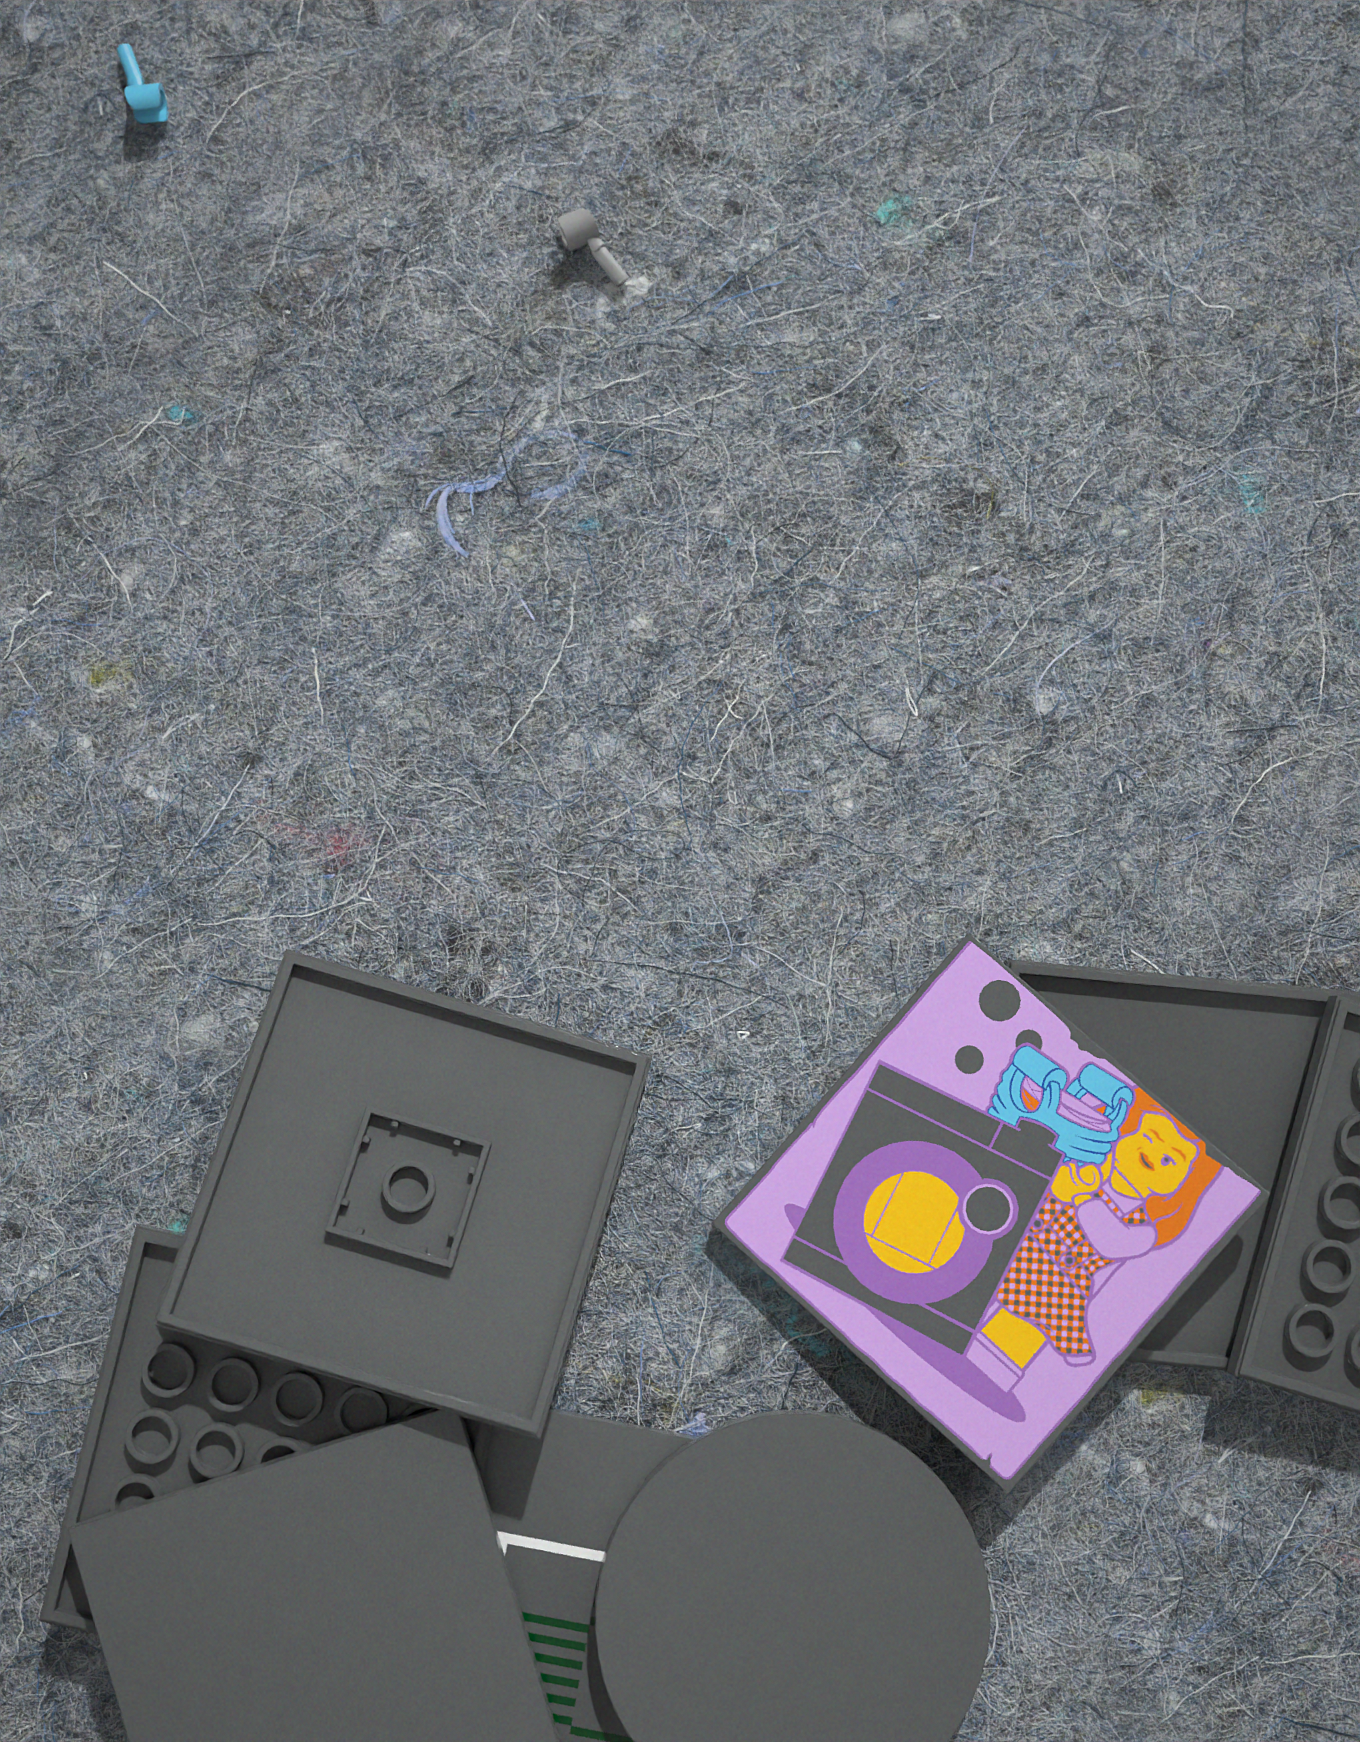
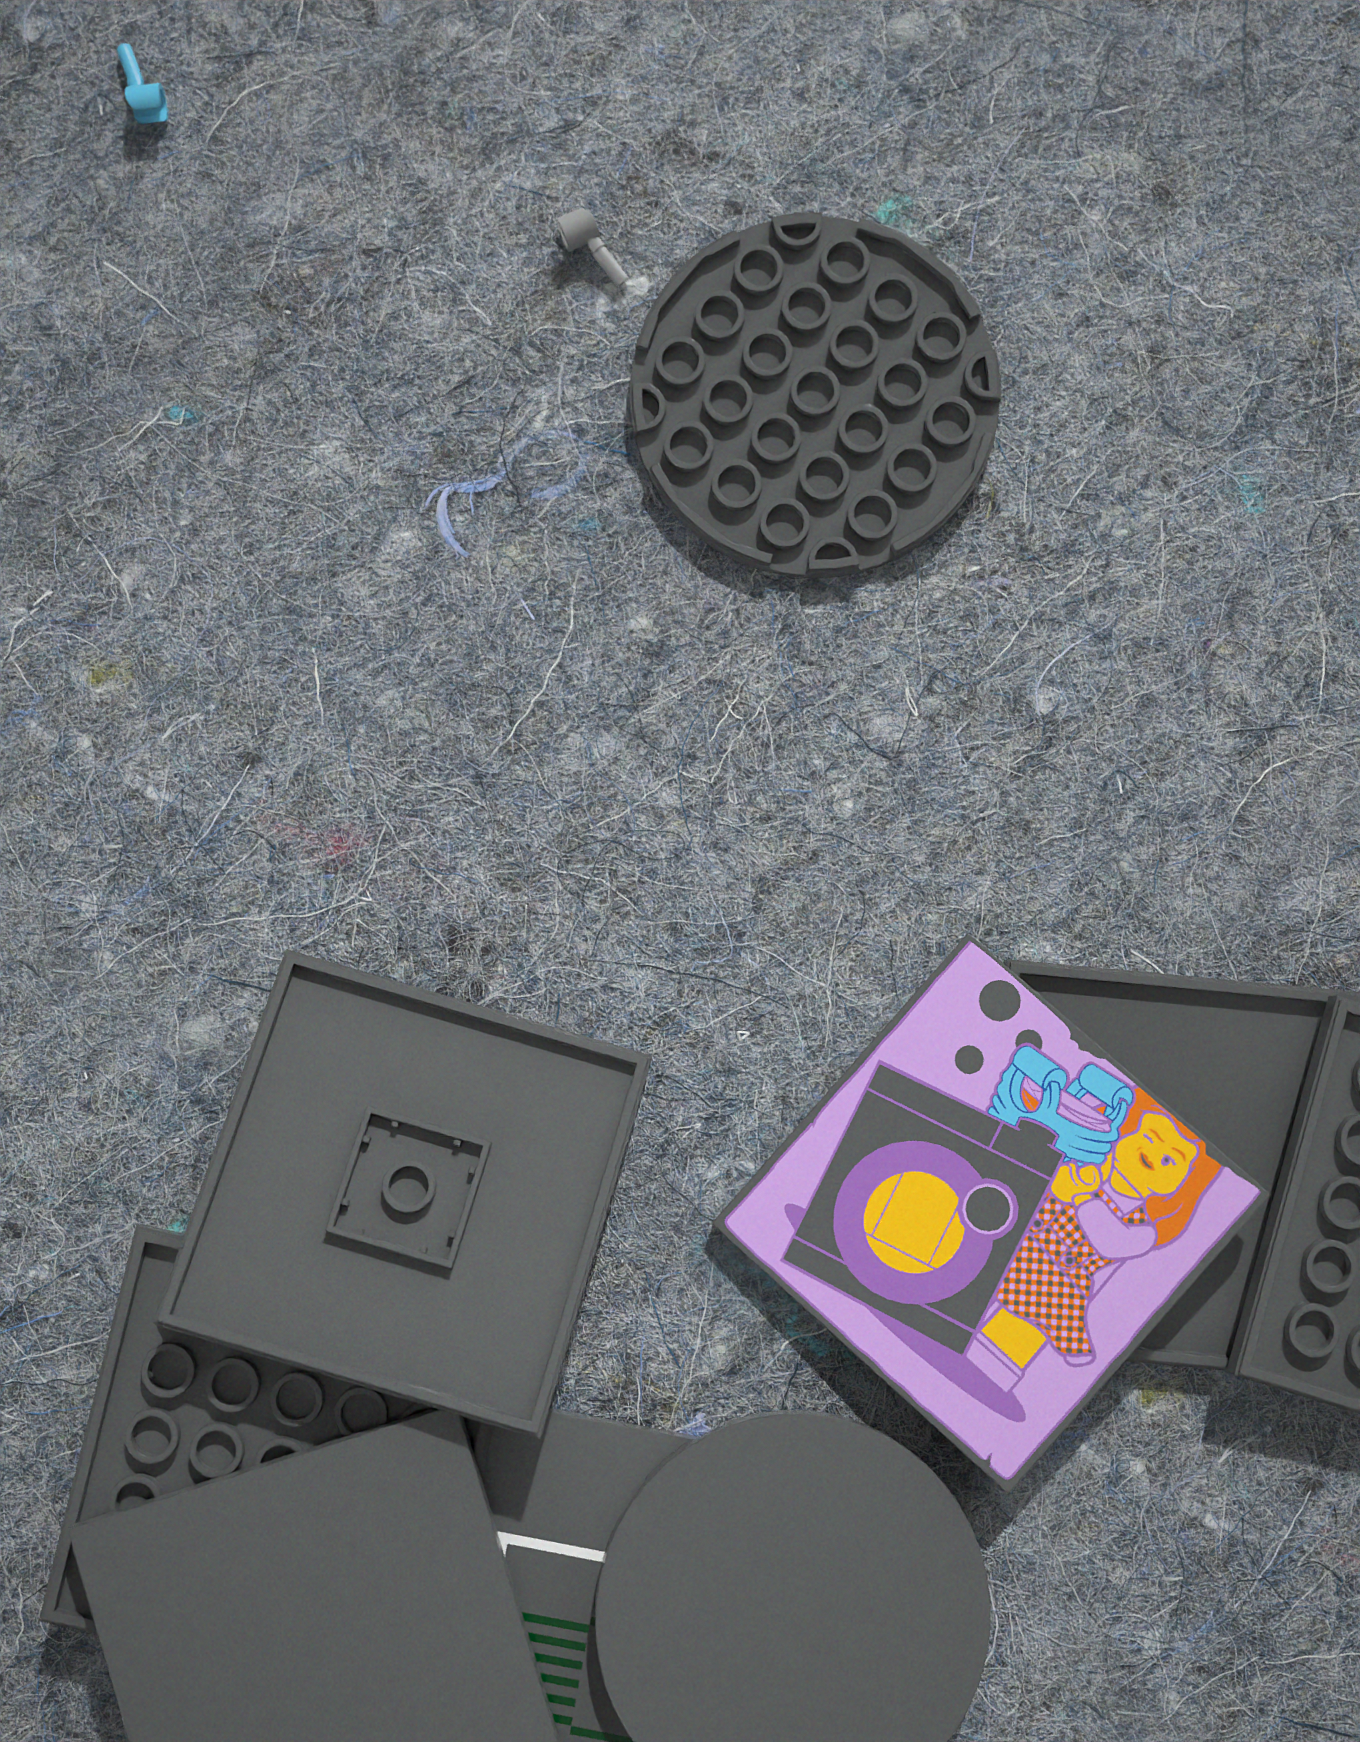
none -> dark grey tile [630,212,1001,578]

